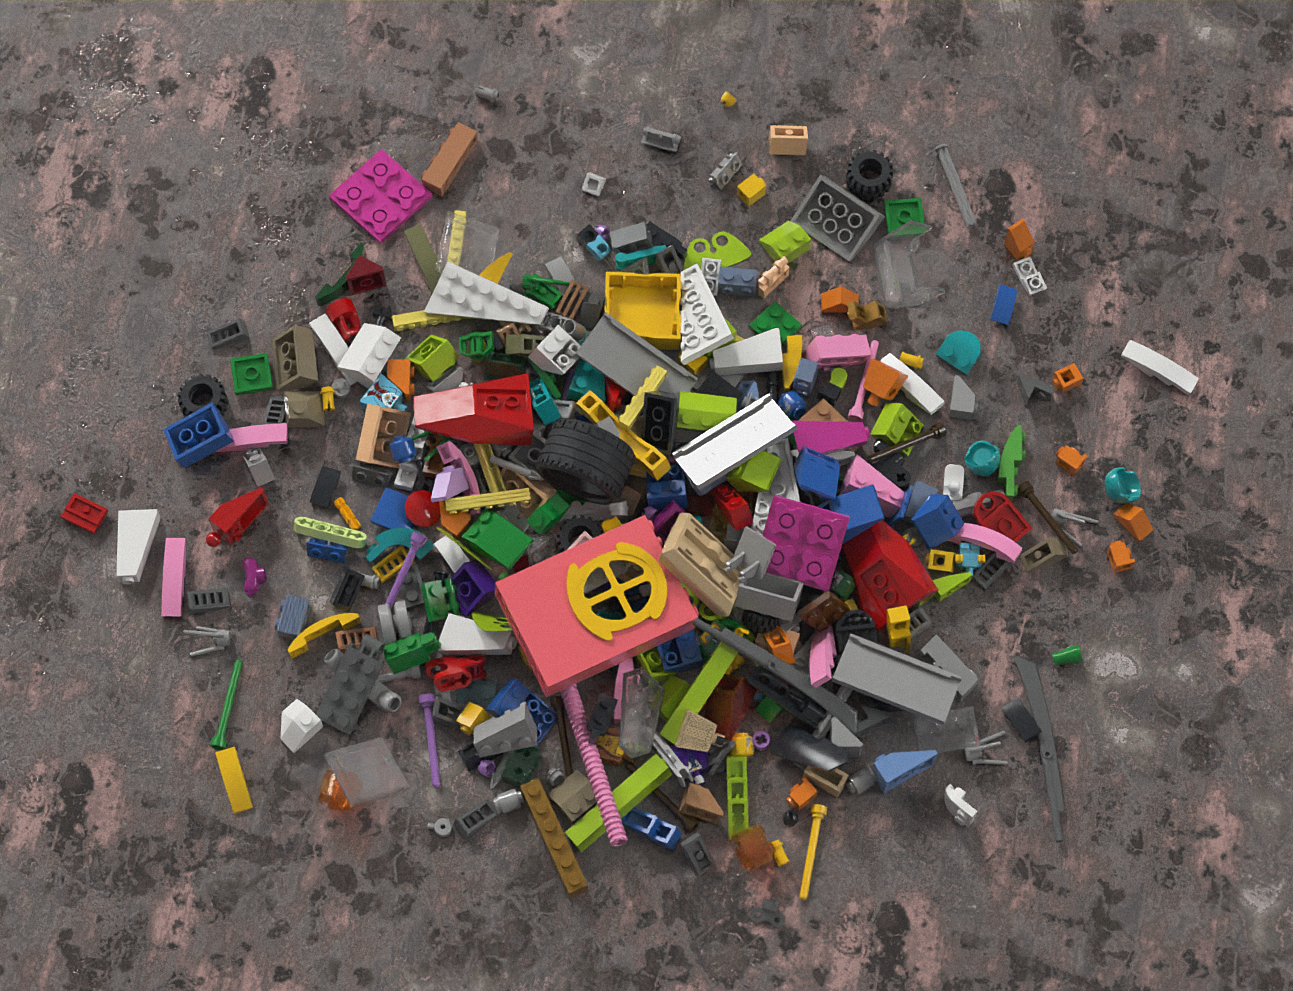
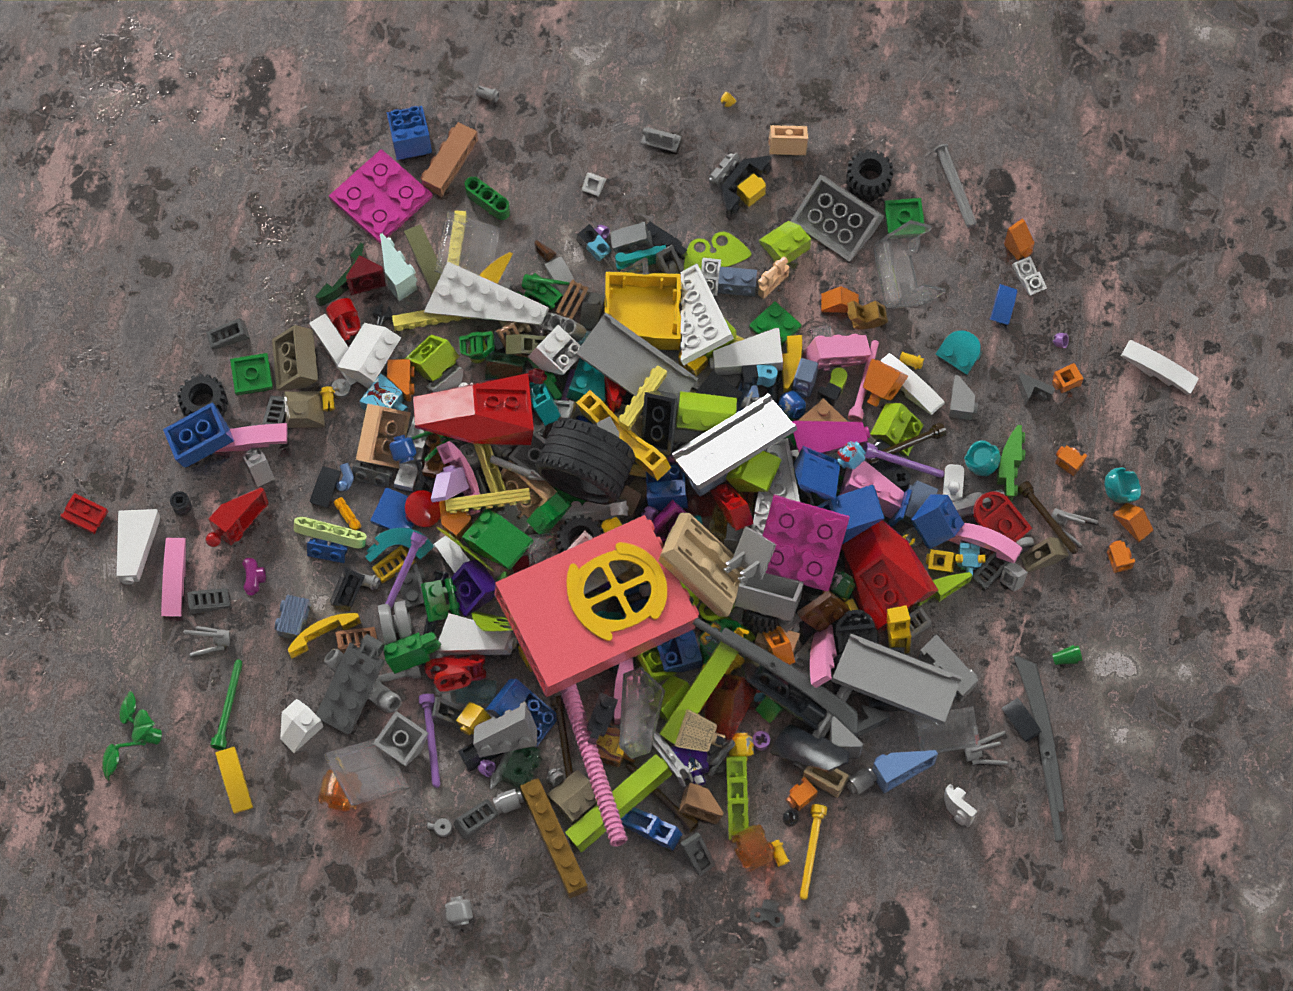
none -> green plant [102,691,162,781]
none -> black wheel [170,491,192,516]
none -> medium blue arm [336,463,354,491]
none -> light grey slope [373,711,429,766]
none -> light aqua slope [380,233,418,301]
none -> blue slope [387,106,432,160]
none -> light grey head [445,896,473,926]
none -> green beam [465,177,510,220]
none -> dark red plate [528,368,547,384]
none -> reddish brown slope [534,240,556,262]
none -> black slope [722,156,772,219]
none -> leg [740,364,777,391]
none -> medium azure head [837,441,866,470]
none -> medium lavender piece [862,442,945,478]
none -> light grey slope [1000,563,1028,592]
none -> light grey tile [1016,537,1035,554]
none -> medium lavender hinge [1053,333,1069,348]

